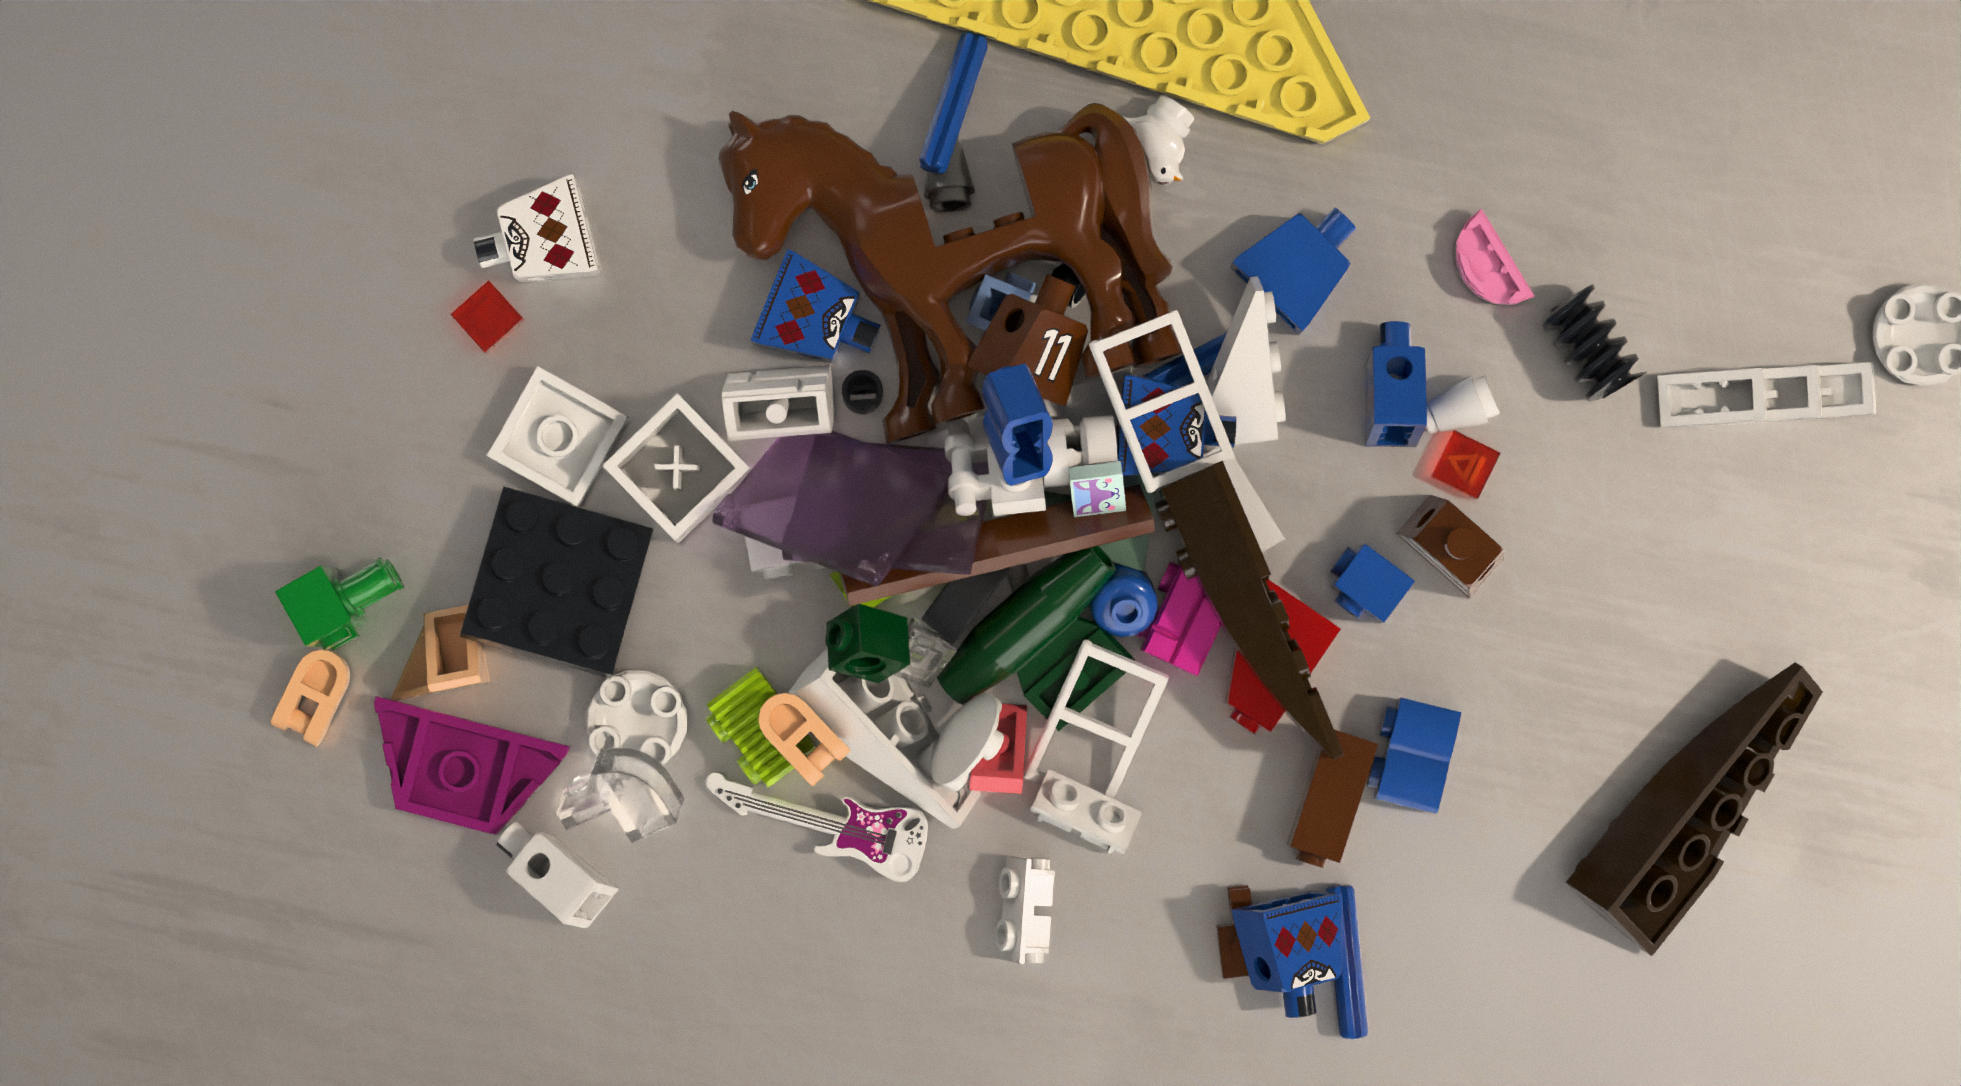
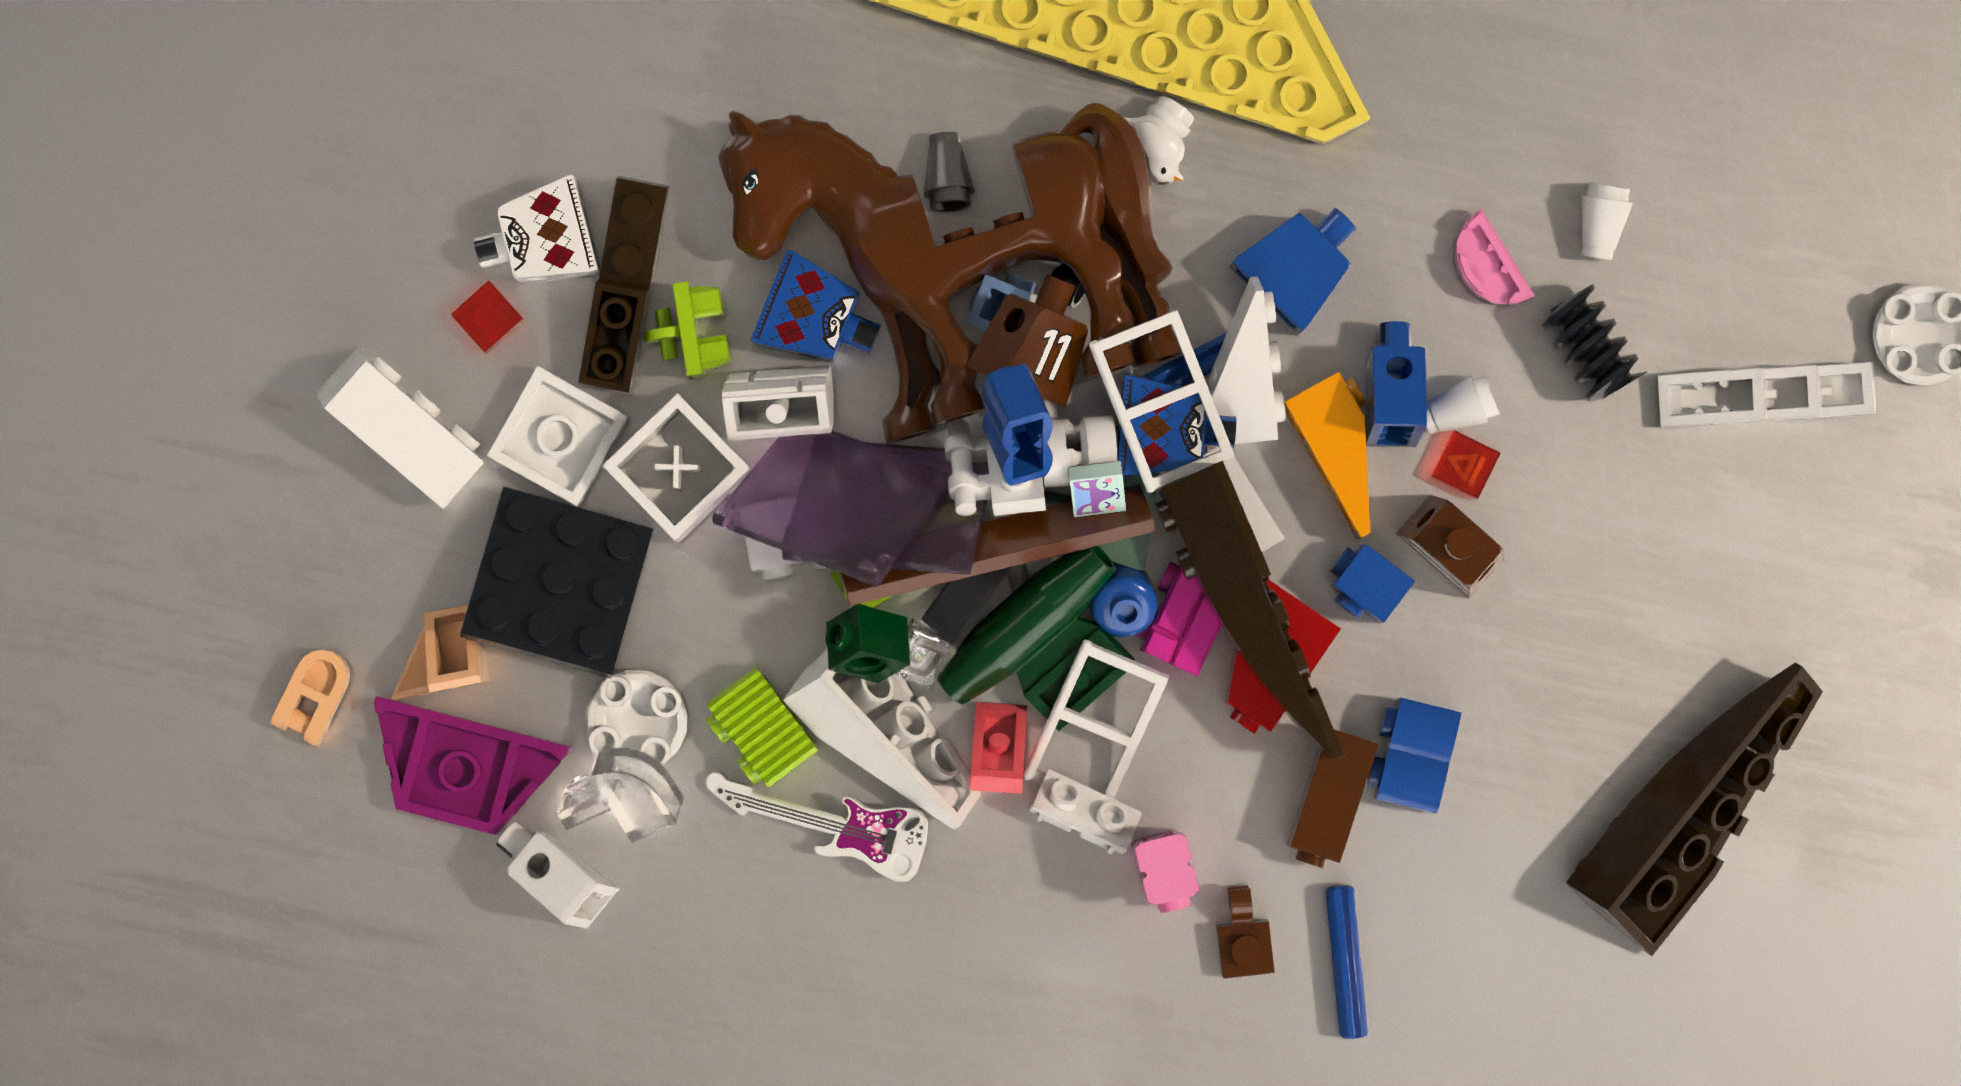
green brick [275,558,405,651] -> none
light nougat plate [758,693,851,786] -> none
black hinge [842,370,884,415] -> none
blue axle [919,31,988,174] -> none
white dish [930,693,1004,792] -> none
white hinge [995,856,1055,964] -> none
blue torso [1232,891,1342,1018] -> none
none -> white wedge [316,347,484,509]
none -> dark brown slope [578,176,670,393]
none -> lime hips [643,281,731,379]
none -> bright pink brick [1131,830,1199,913]
none -> light orange slope [1284,372,1370,540]
none -> white cone [1581,182,1633,260]

